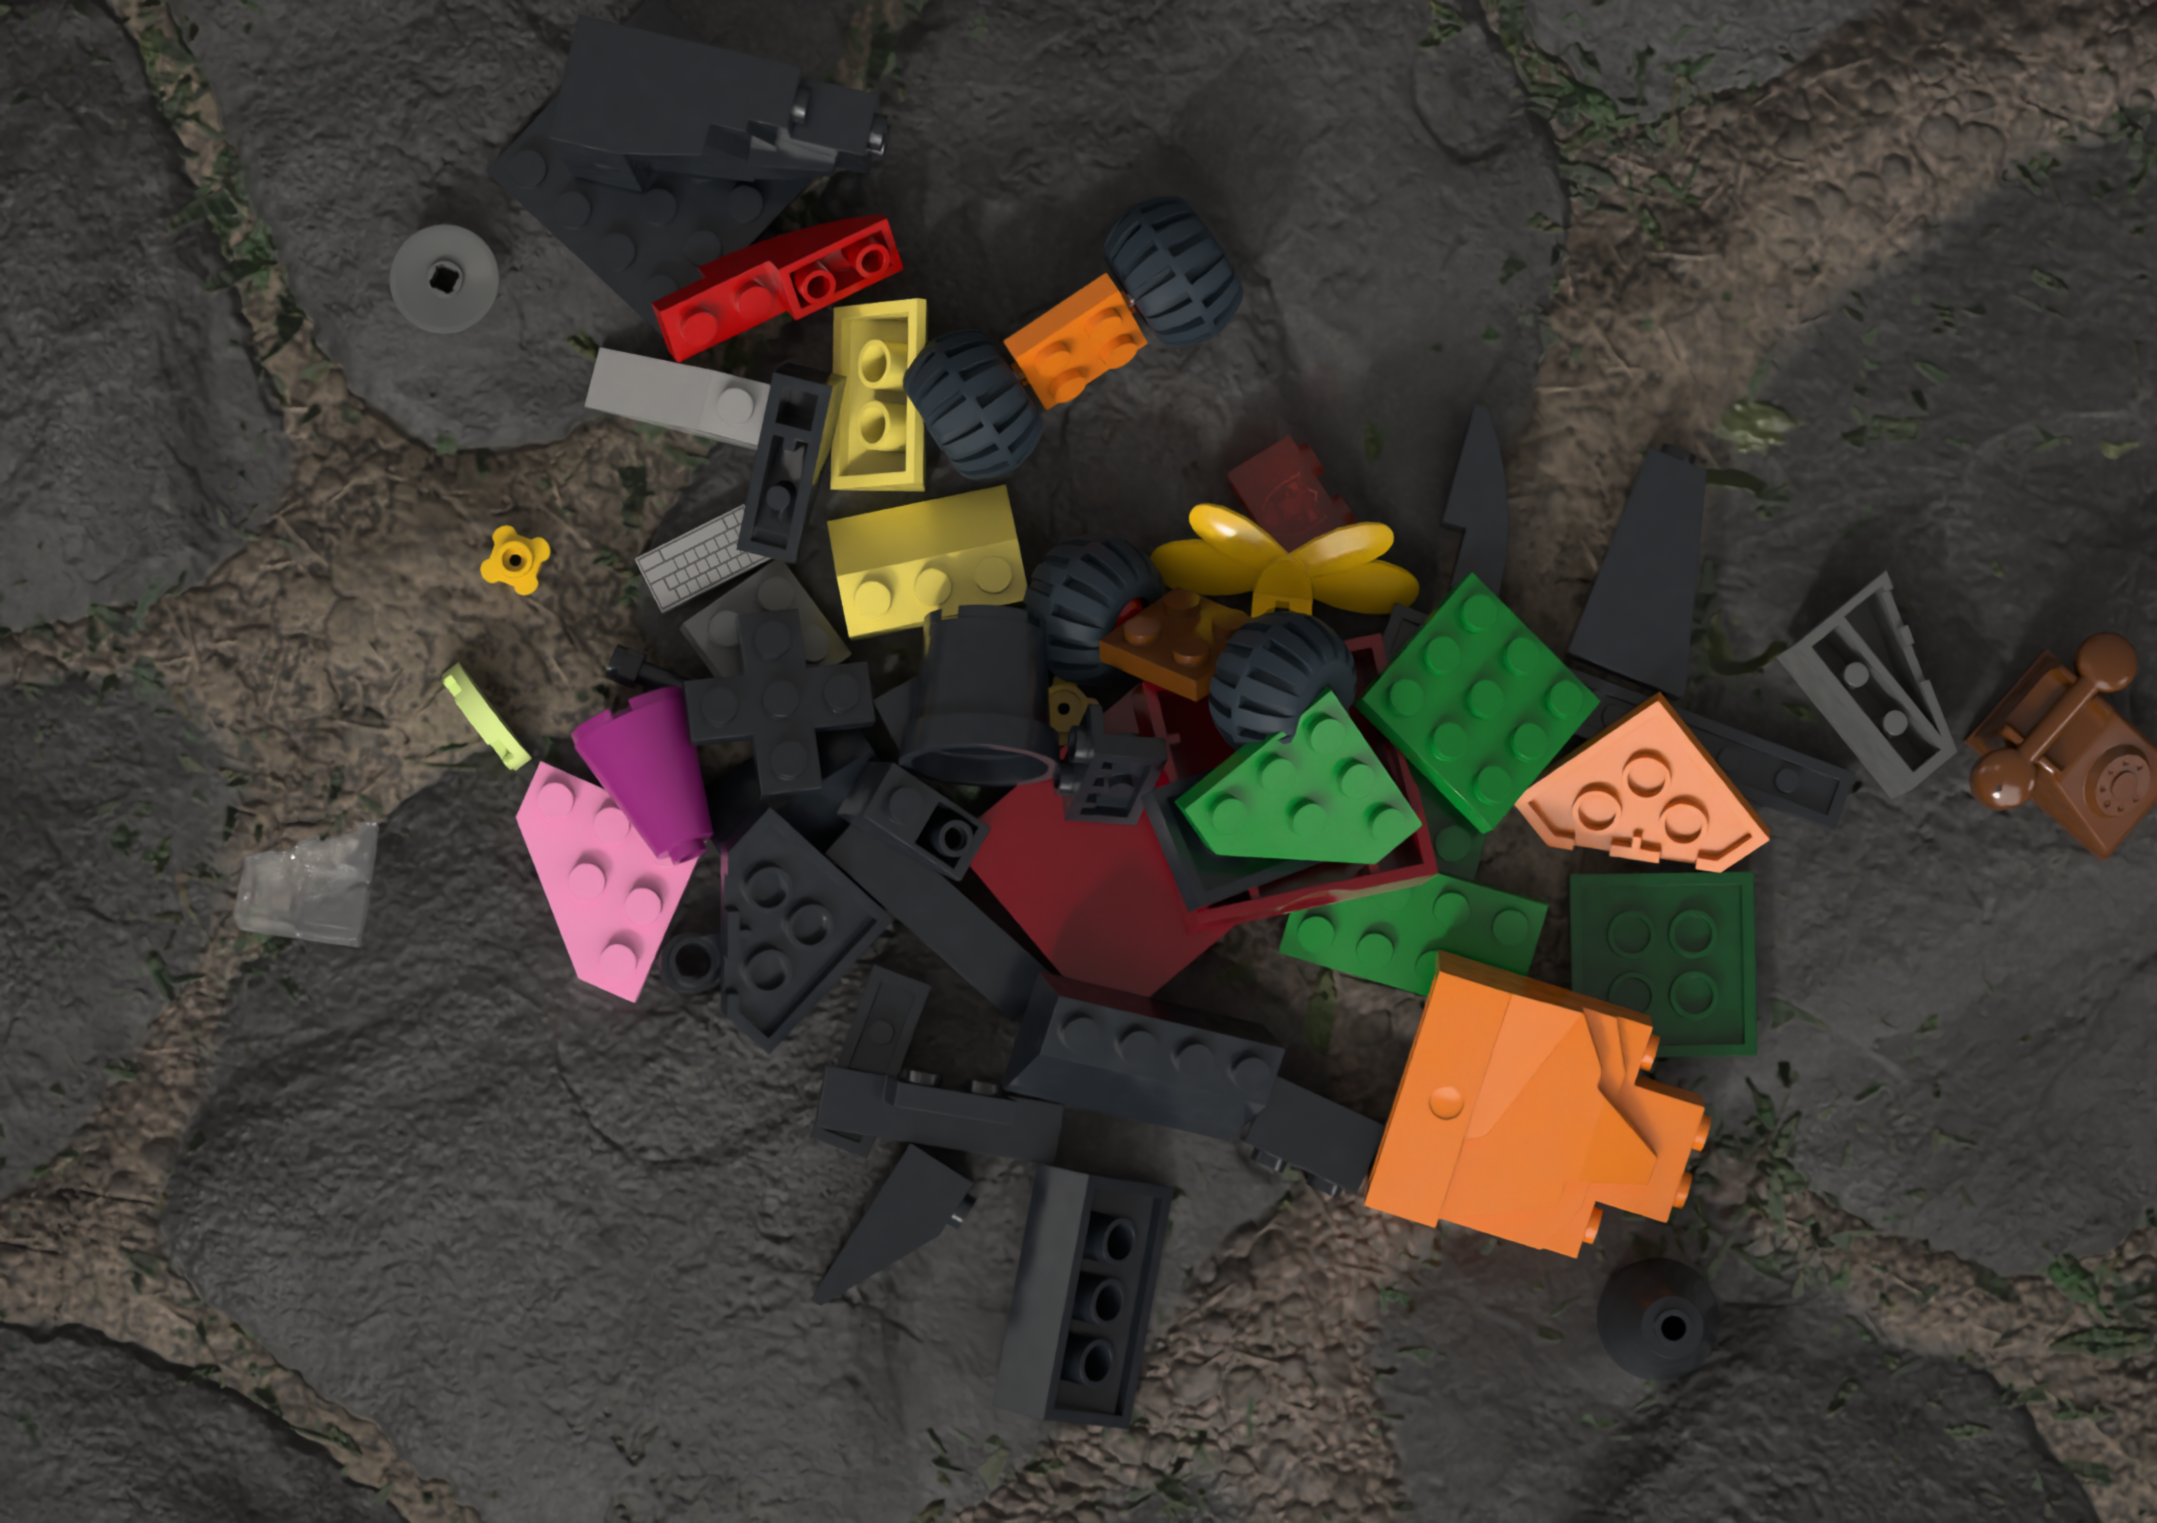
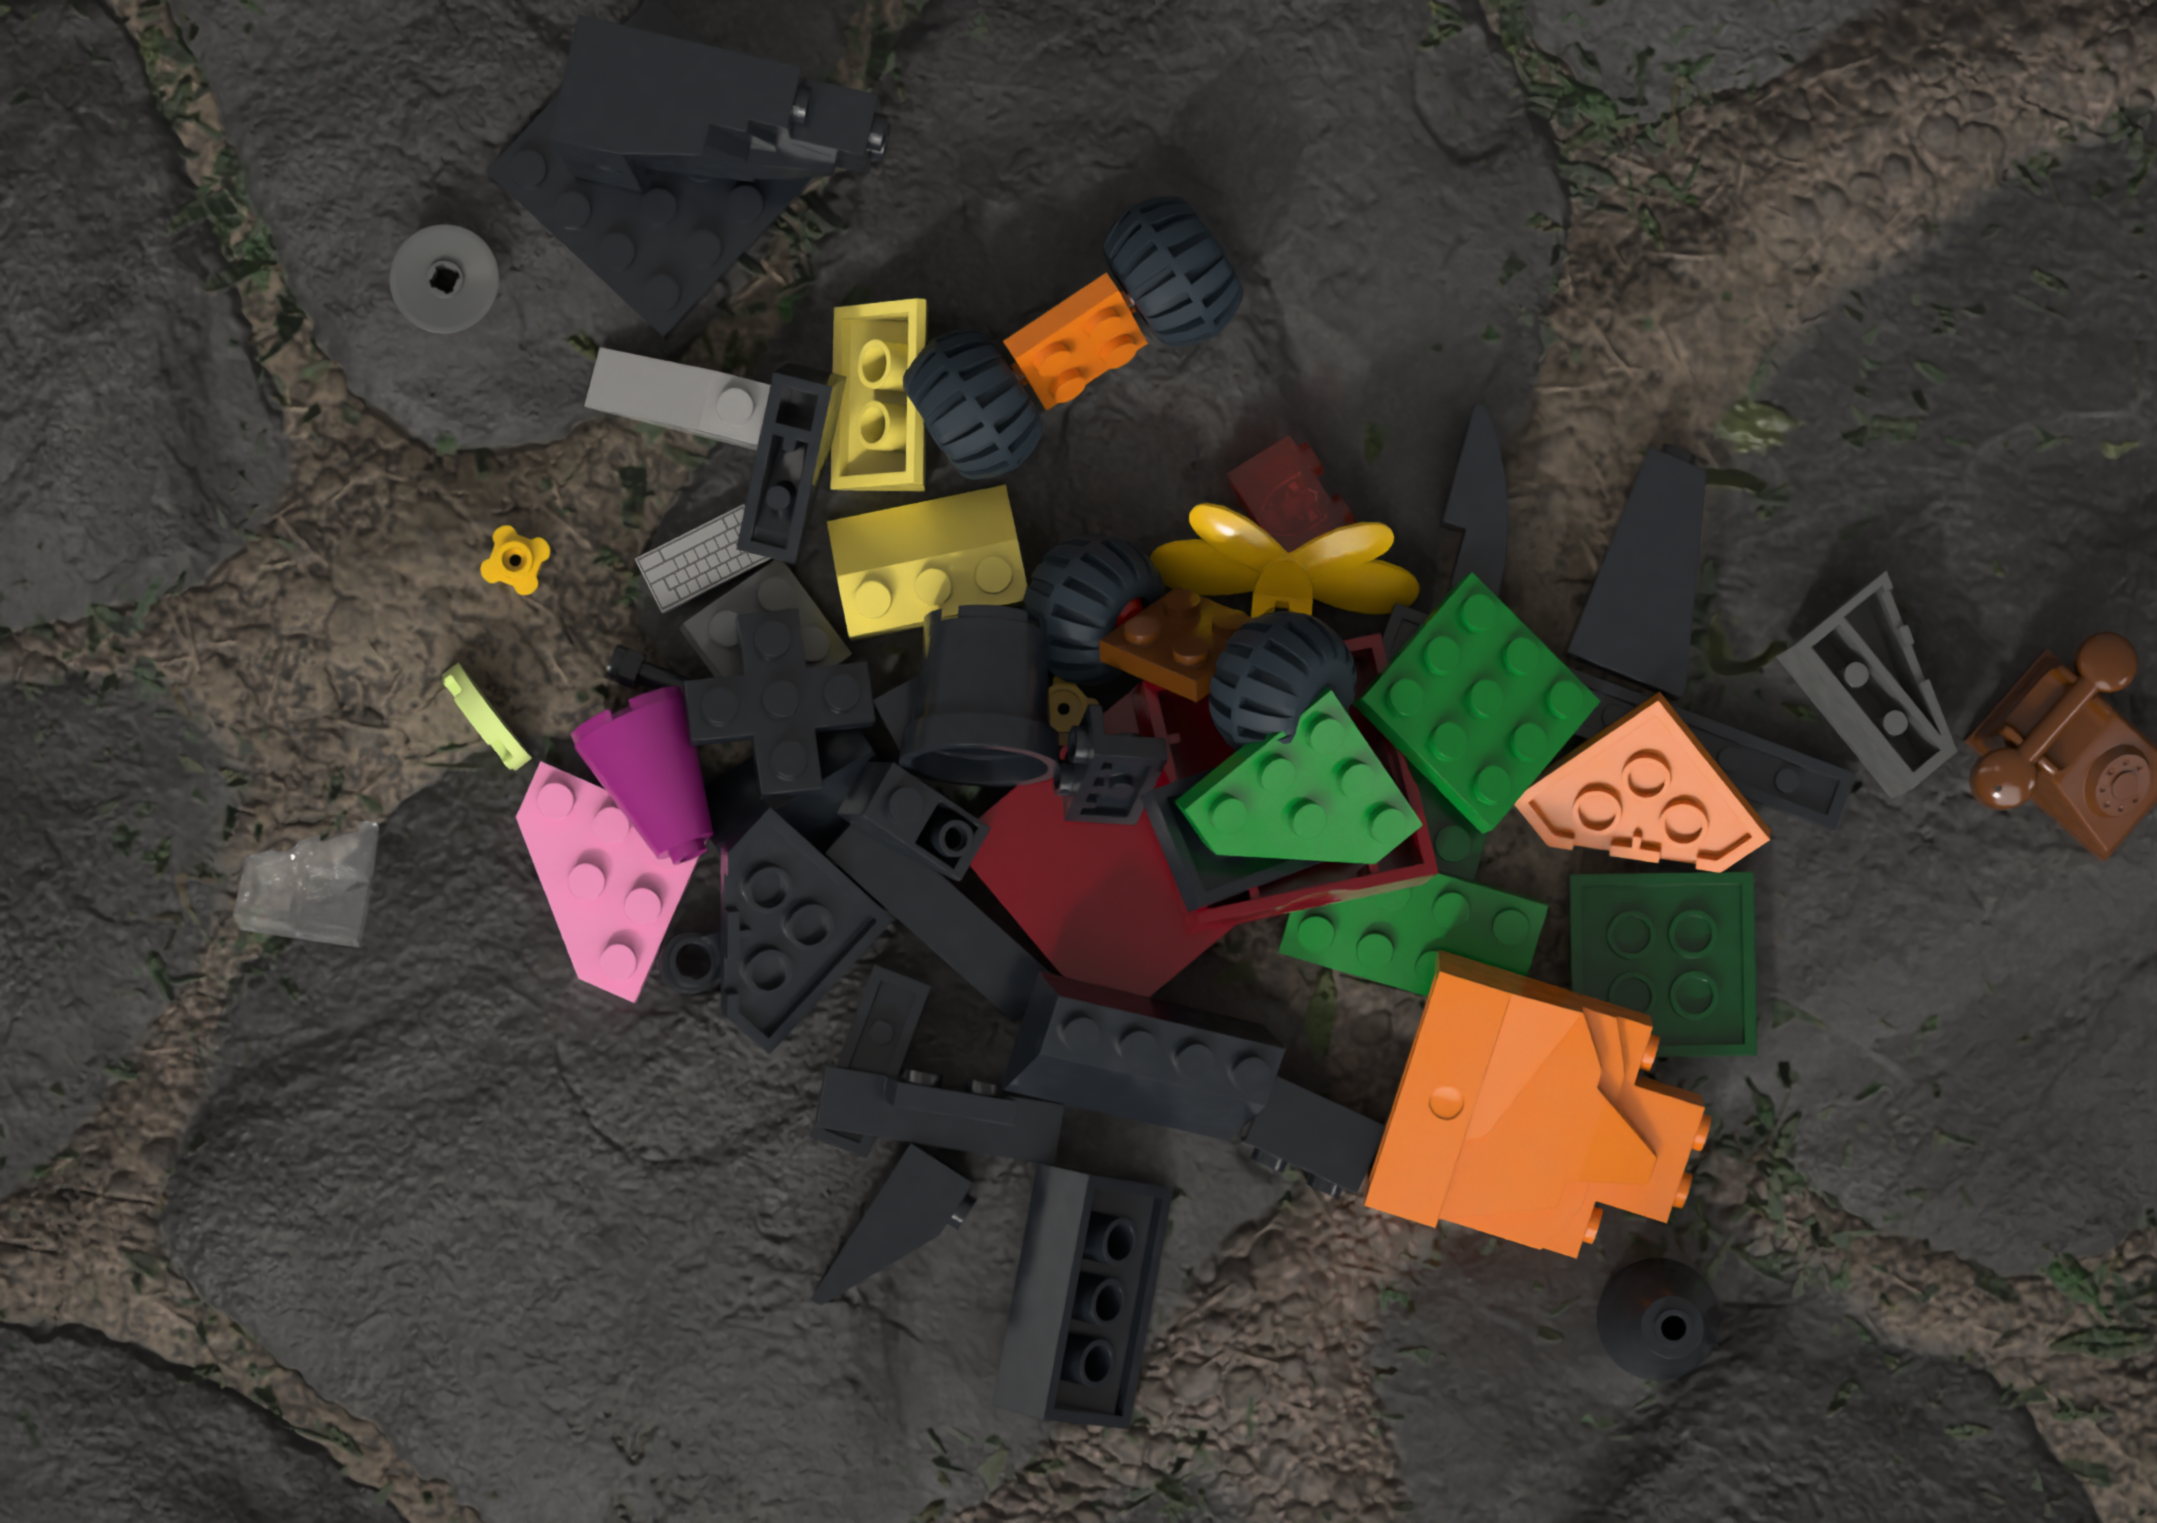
red slope [651,214,904,363] -> none

